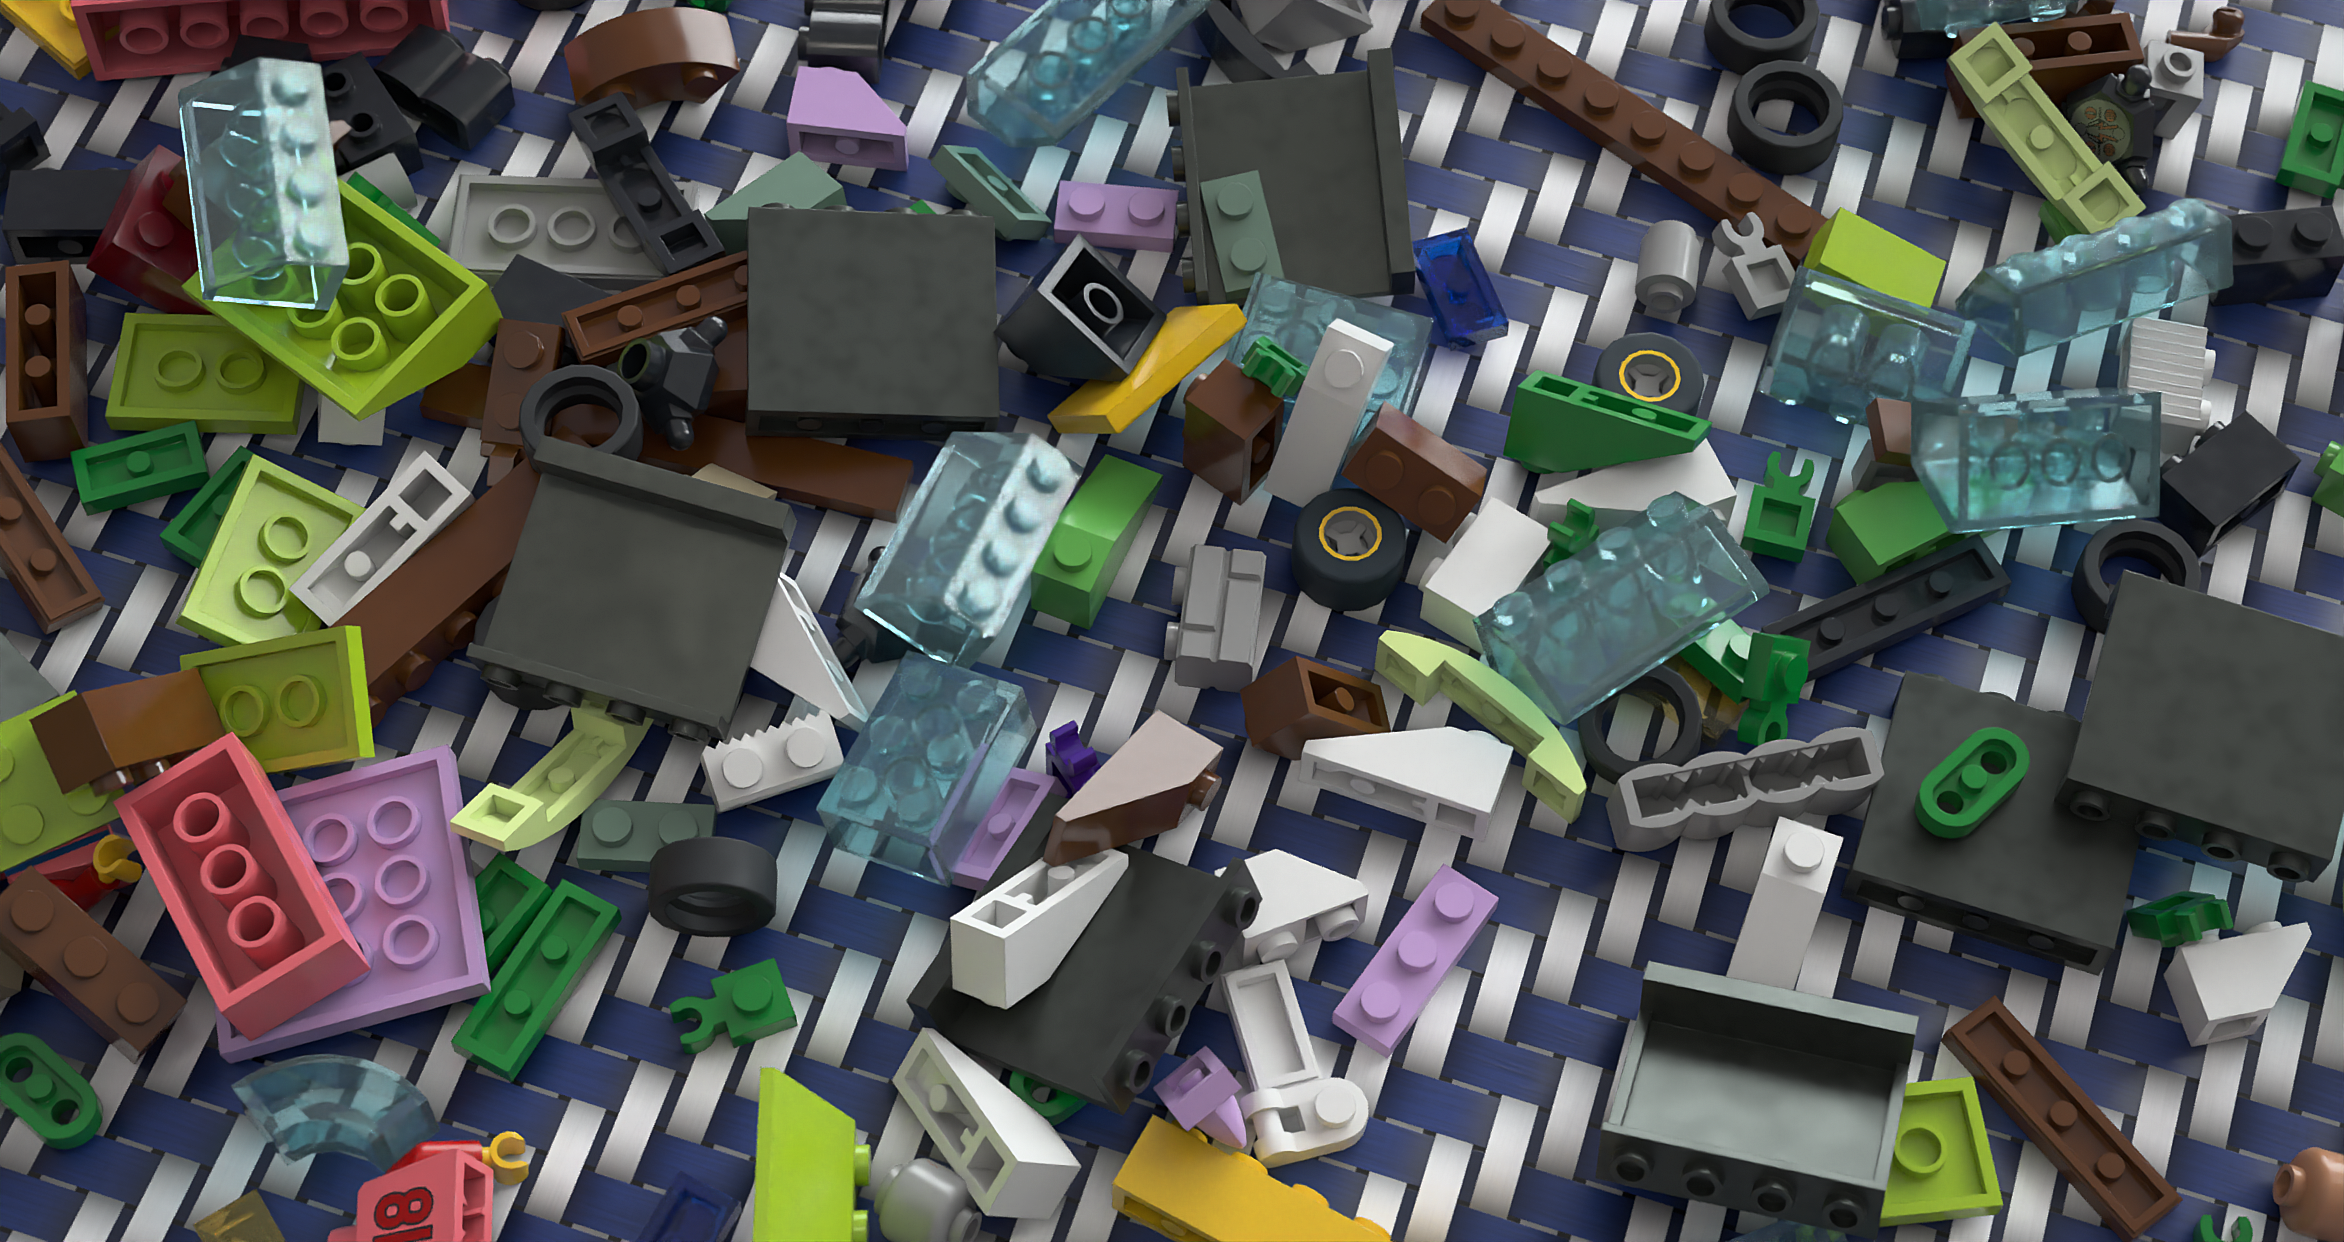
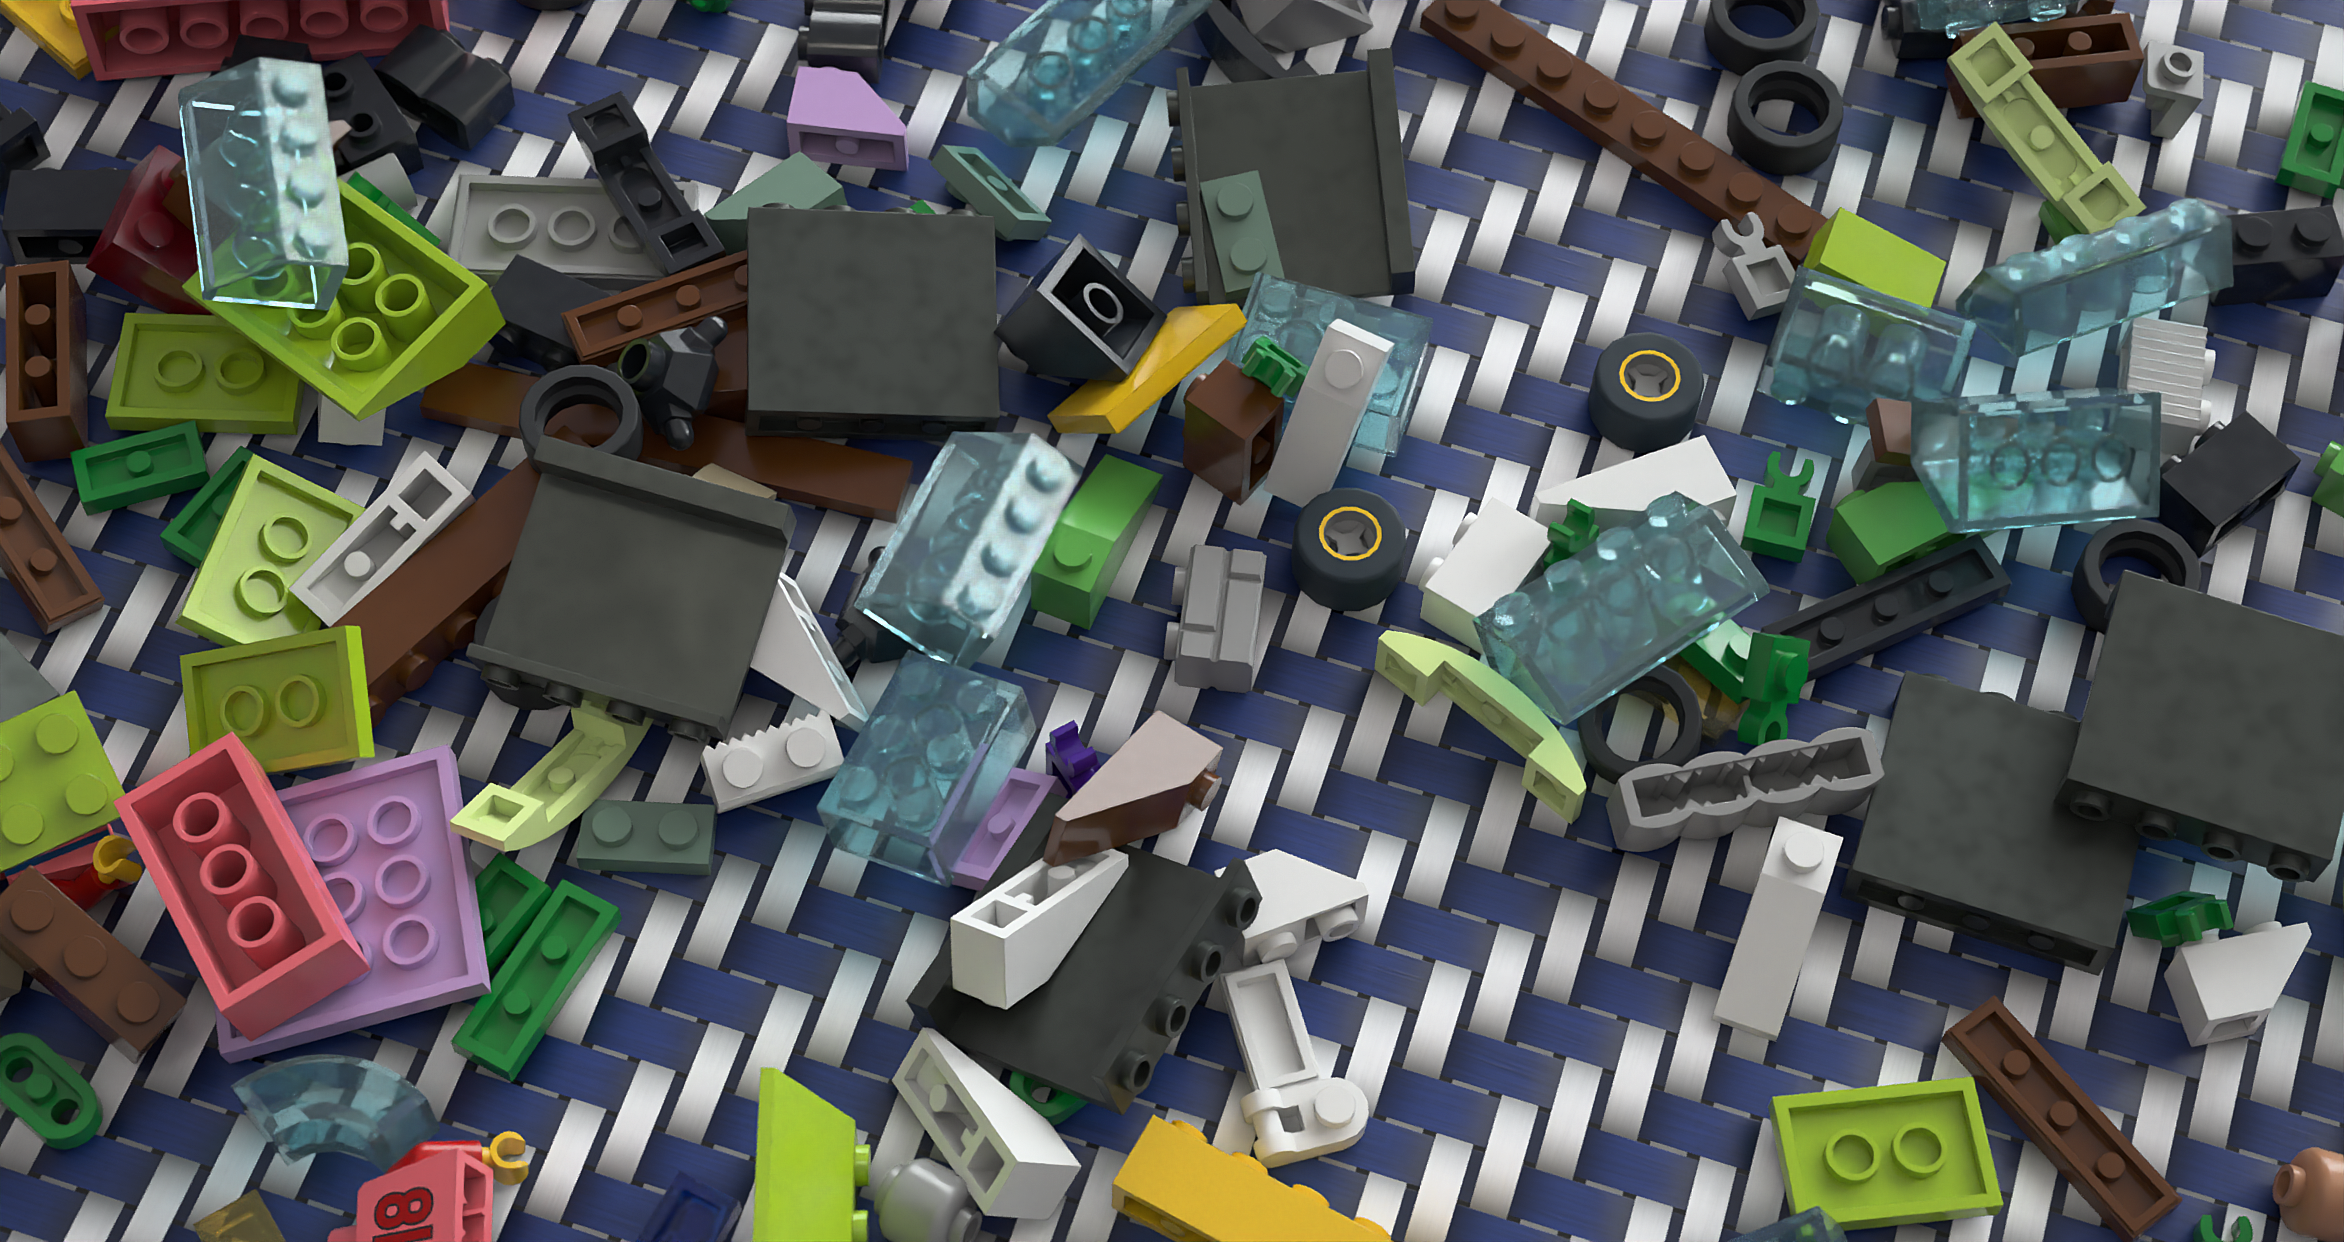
reddish brown brick [29,668,227,798] -> none
reddish brown hinge [480,318,566,488] -> none
reddish brown brick [563,7,741,111] -> none
black tyre [648,837,778,937] -> none
green plate [669,958,798,1054] -> none
lavender plate [1054,180,1179,253] -> none
lavender tile [1153,1046,1246,1149] -> none
reddish brown slope [1240,656,1391,761] -> none
white slope [1299,727,1514,842] -> none
lavender plate [1332,863,1499,1059] -> none
reddish brown brick [1341,400,1487,544] -> none
clear blue plate [1412,227,1510,351] -> none
green slope [1503,369,1713,474] -> none
pearl dark grey panel [1595,961,1919,1240] -> none
light grey brick [1635,220,1701,313] -> none
green plate [1914,727,2030,838] -> none
black rock [2056,64,2154,196] -> none
reddish brown arm [2165,7,2245,63] -> none

